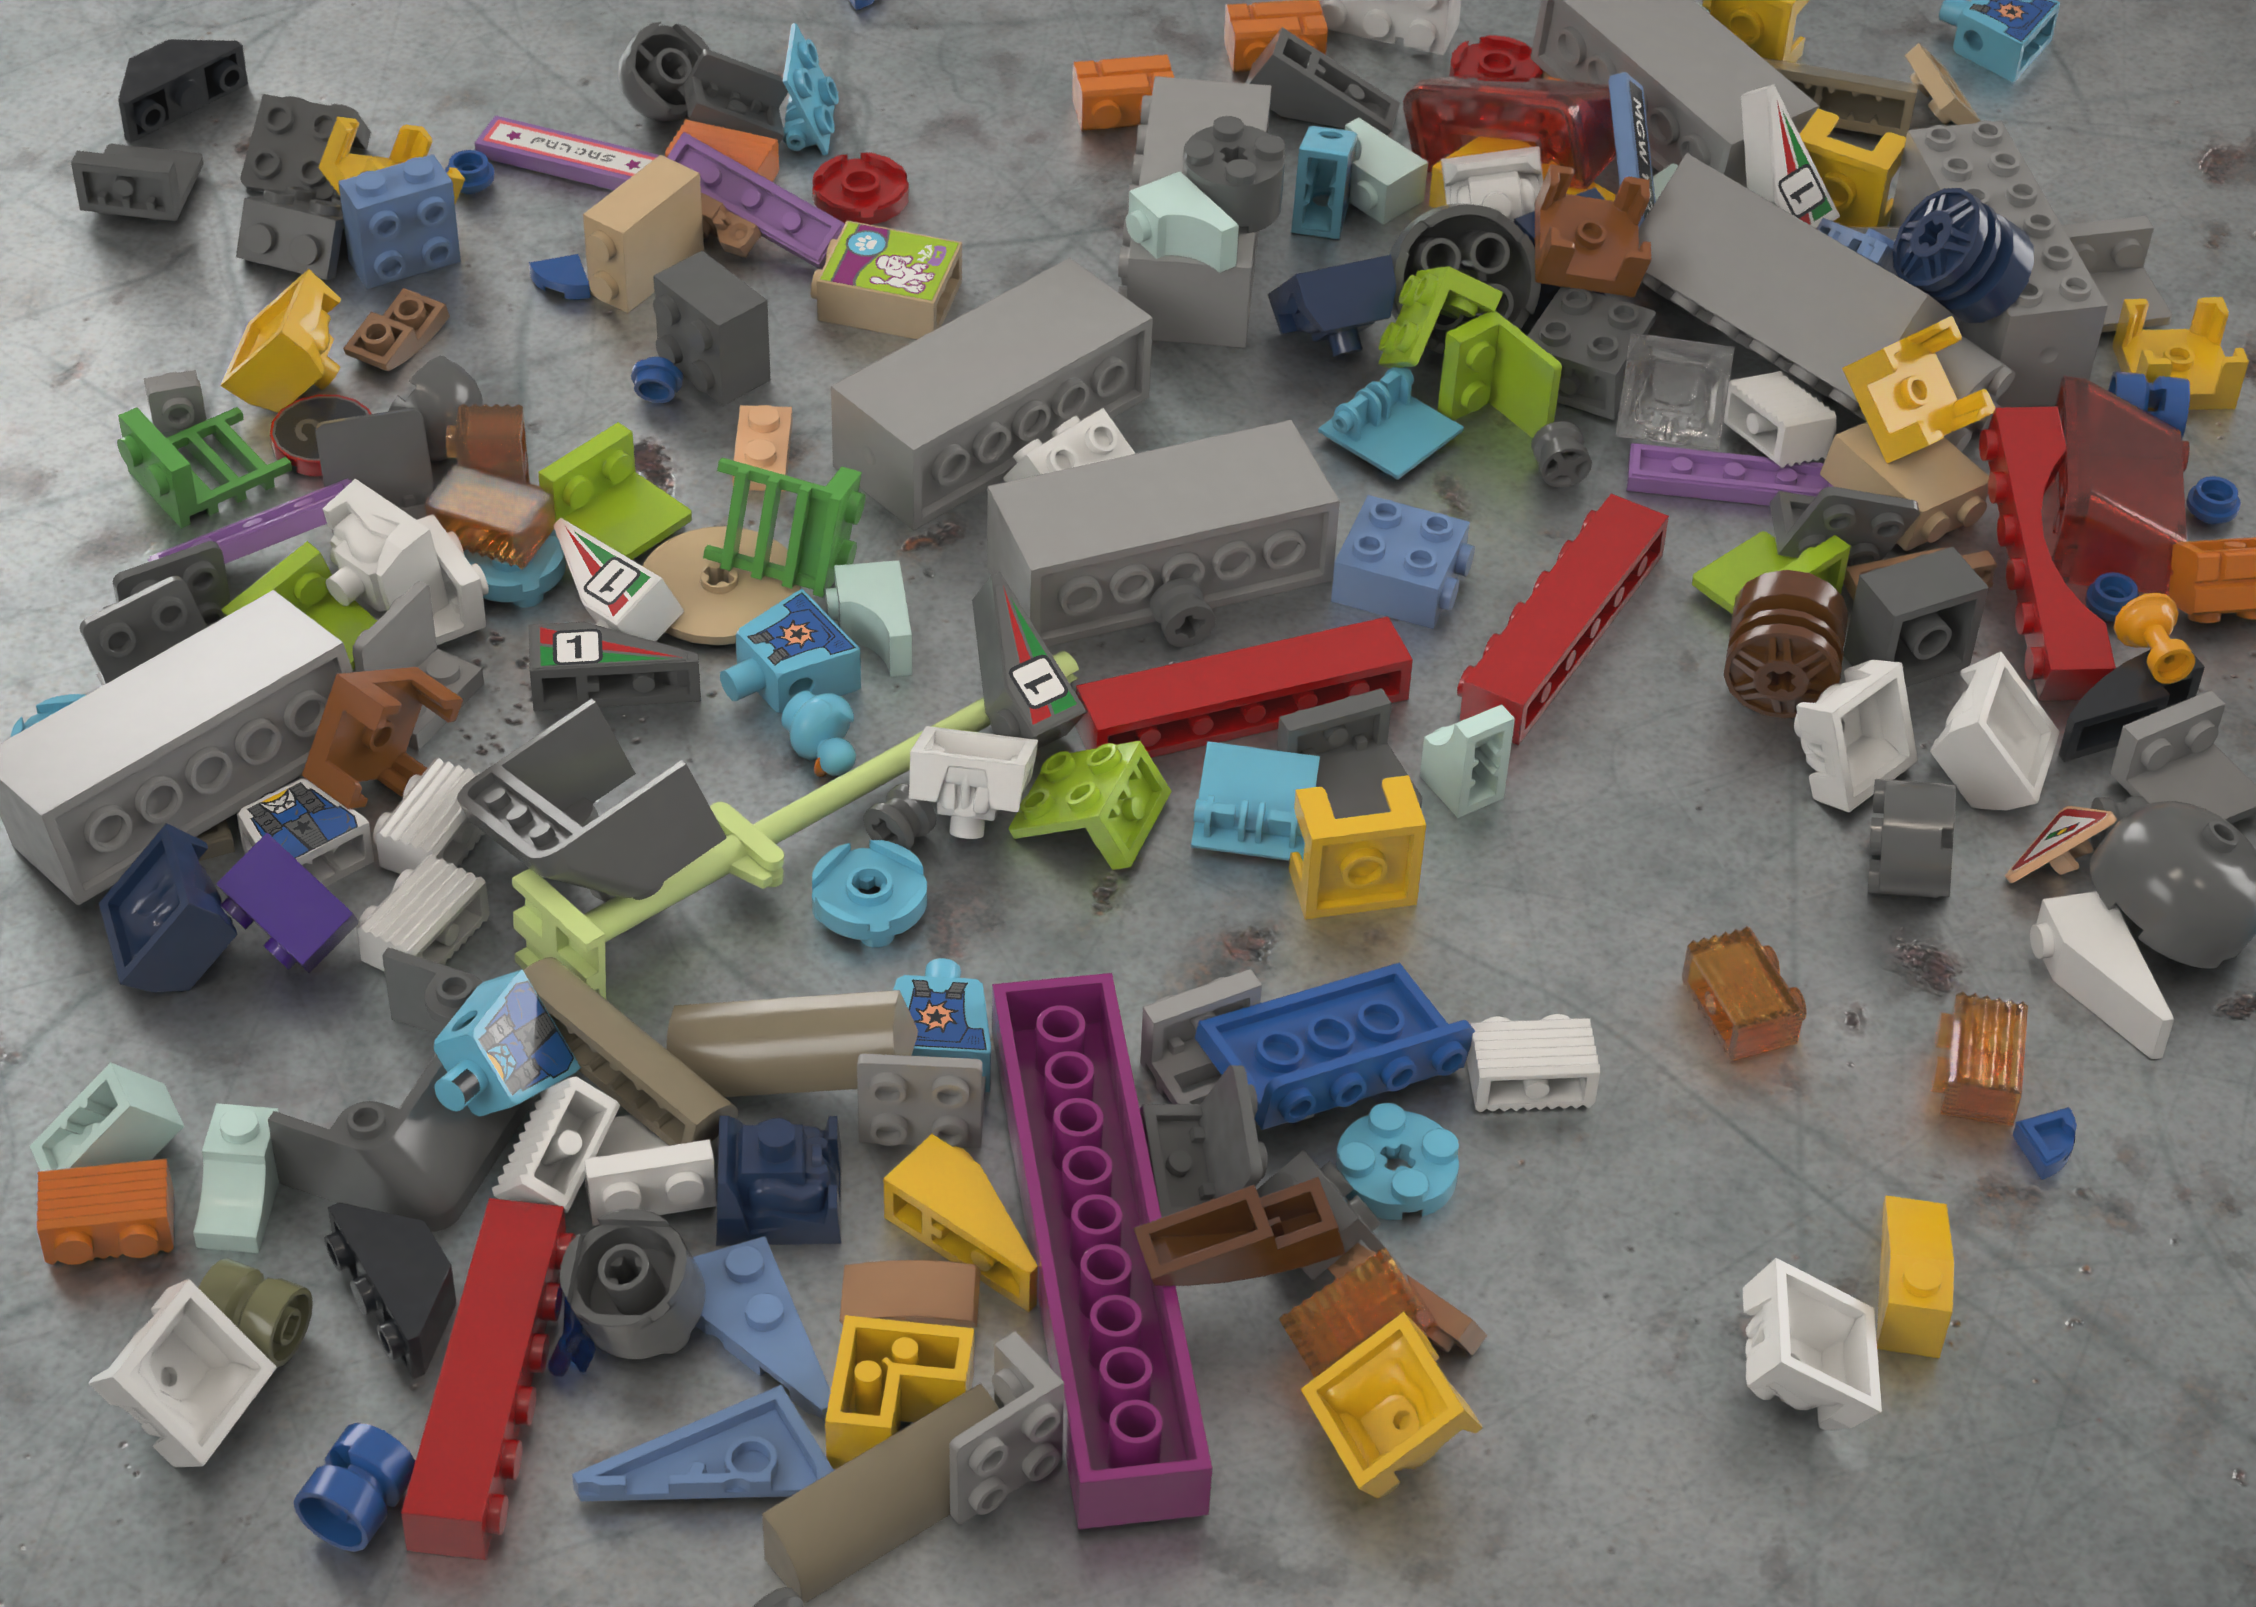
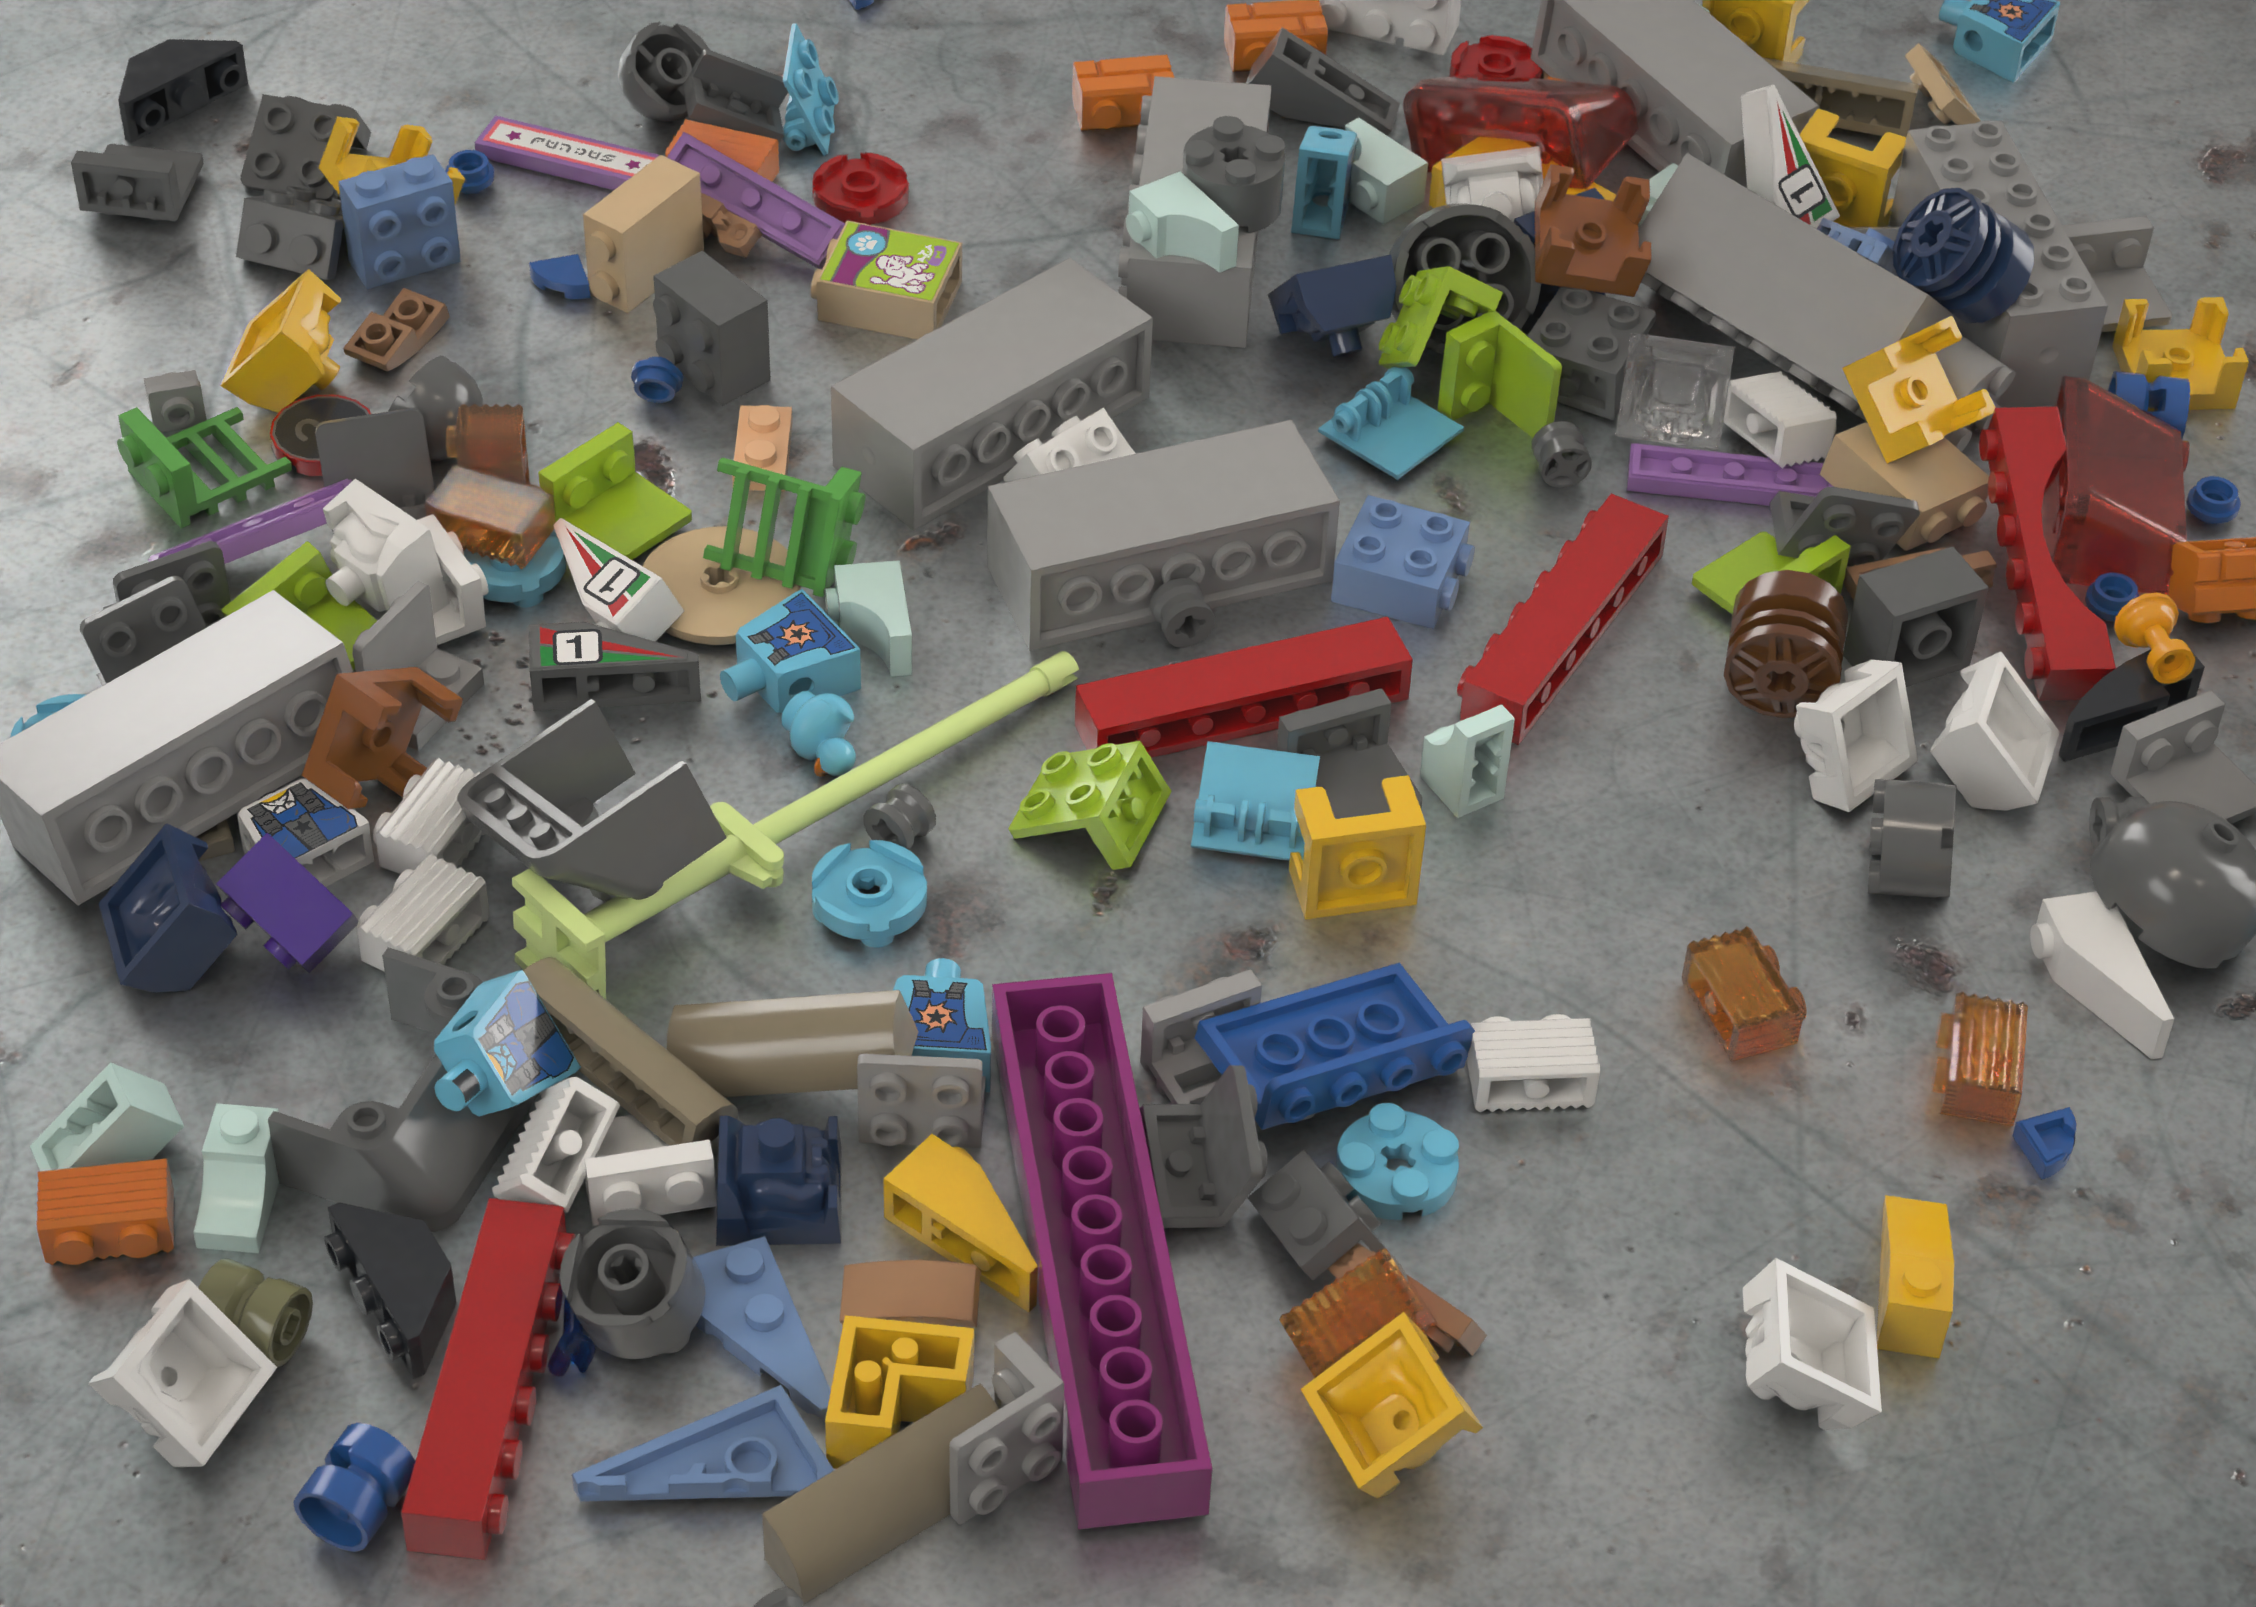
white brick [909,726,1038,839] -> none
dark grey slope [972,572,1087,749] -> none
reddish brown slope [1134,1177,1346,1286] -> none
medium blue tile [1608,72,1656,228] -> none
piece [2005,806,2117,883] -> none

